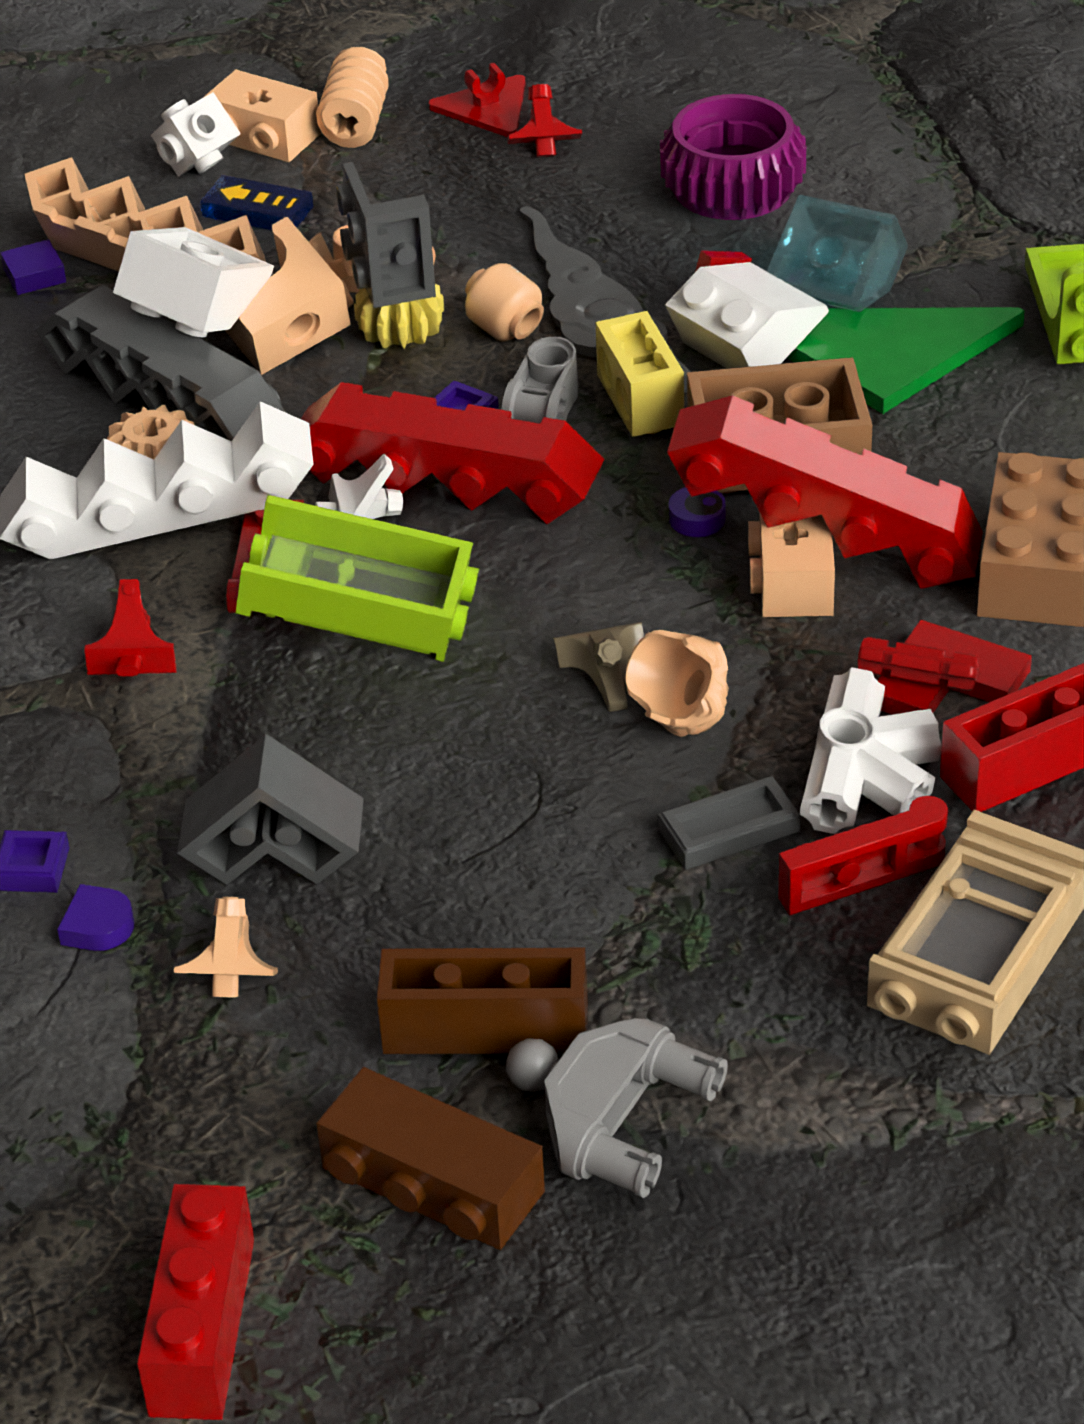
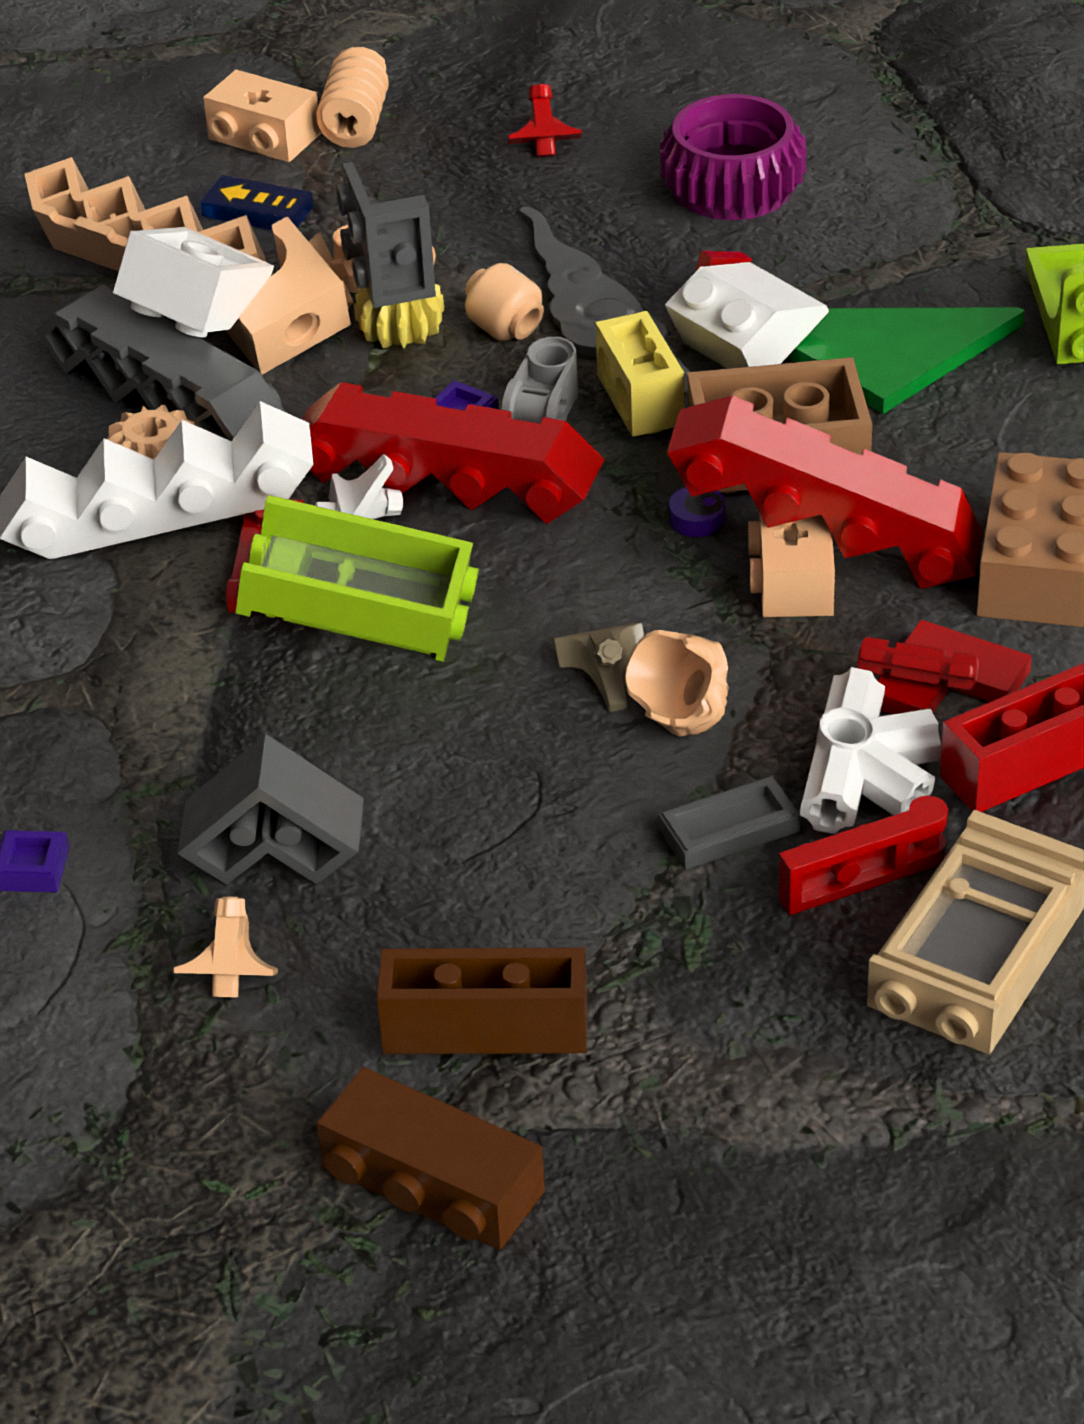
dark purple tile [0,239,67,295] -> none
dark purple tile [57,884,135,951] -> none
red piece [84,579,176,677] -> none
red brick [137,1184,254,1420] -> none
white brick [151,92,241,177] -> none
red piece [429,63,526,137] -> none
light grey connector [506,1018,728,1198] -> none
clear light blue slope [767,195,908,312] -> none

